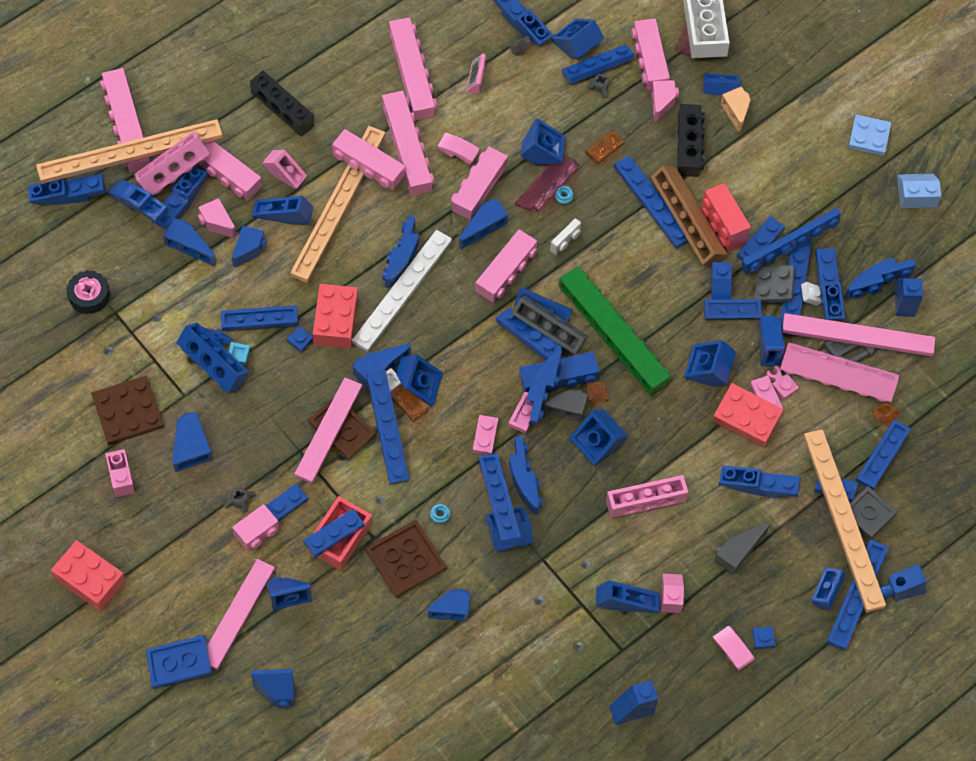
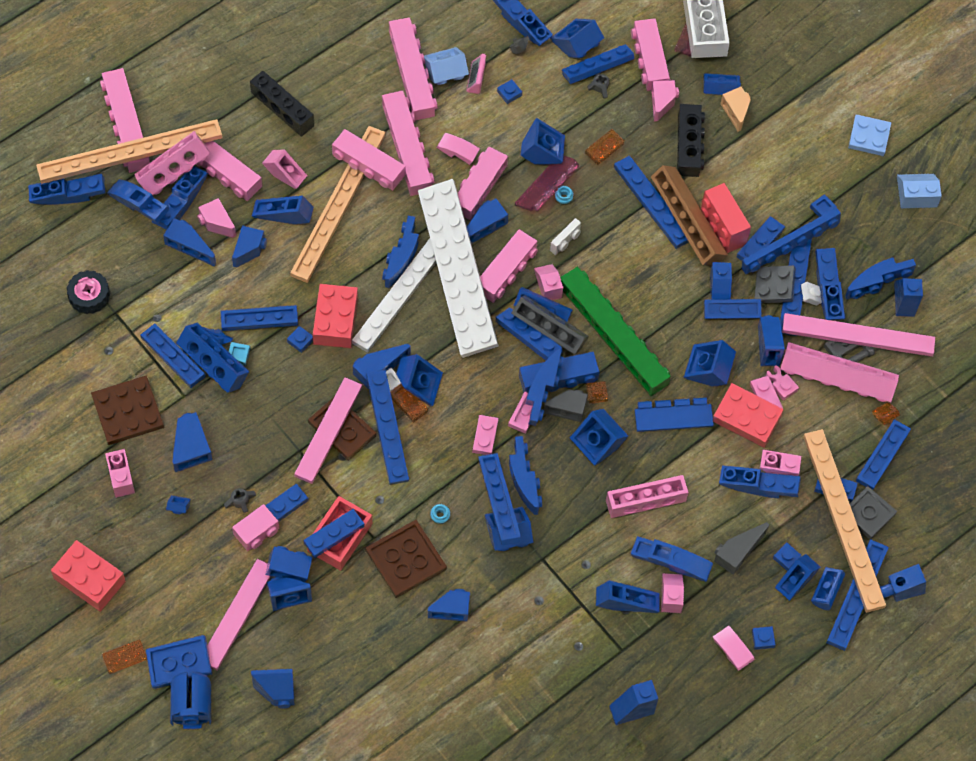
none -> clear orange plate [102,639,147,674]
none -> blue plate [140,323,205,388]
none -> blue plate [166,495,191,514]
none -> blue cylinder [170,672,211,729]
none -> blue brick [265,546,312,582]
none -> white plate [418,179,498,358]
none -> light blue slope [424,47,469,85]
none -> blue plate [497,79,522,104]
none -> bright pink slope [534,264,563,300]
none -> blue slope [631,536,713,582]
none -> blue windscreen [634,398,714,432]
none -> bright pink slope [760,450,801,476]
none -> blue plate [773,542,801,571]
none -> blue slope [775,554,821,601]
none -> blue plate [810,194,837,217]

